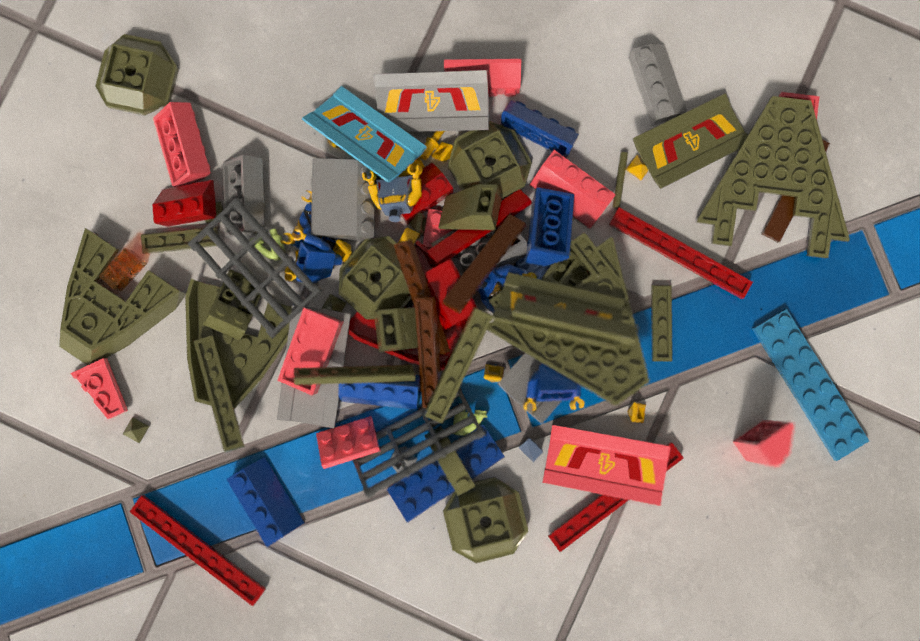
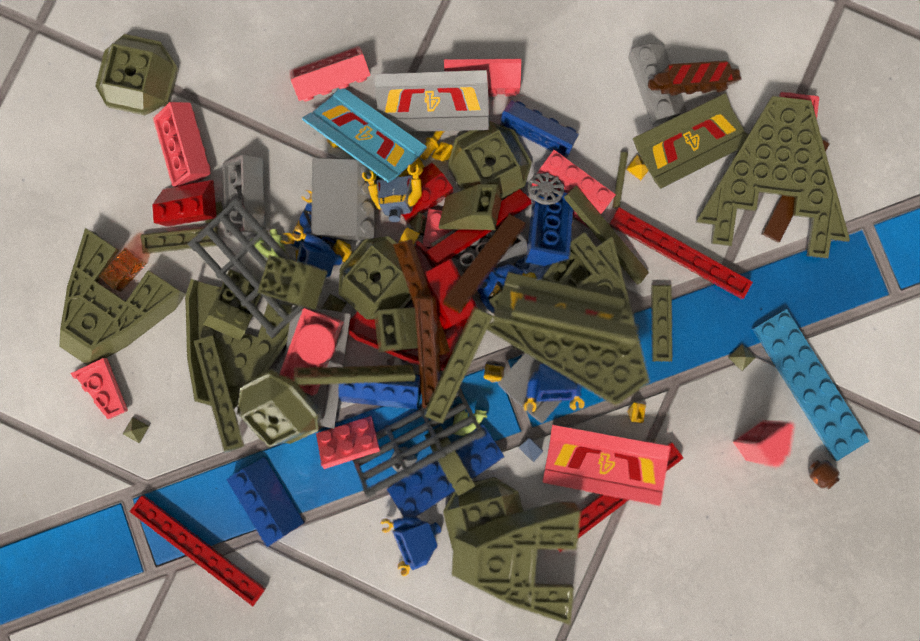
none -> olive piece [237,369,321,447]
none -> olive slope [258,255,327,310]
none -> coral slope [289,46,370,102]
none -> coral tile [296,324,336,364]
none -> blue torso [380,517,441,576]
none -> olive piece [452,502,580,625]
none -> light grey wheel [528,172,564,205]
none -> olive tile [564,186,649,285]
none -> reddish brown hinge [647,61,742,96]
none -> olive slope [728,344,756,371]
none -> reddish brown head [809,460,840,489]

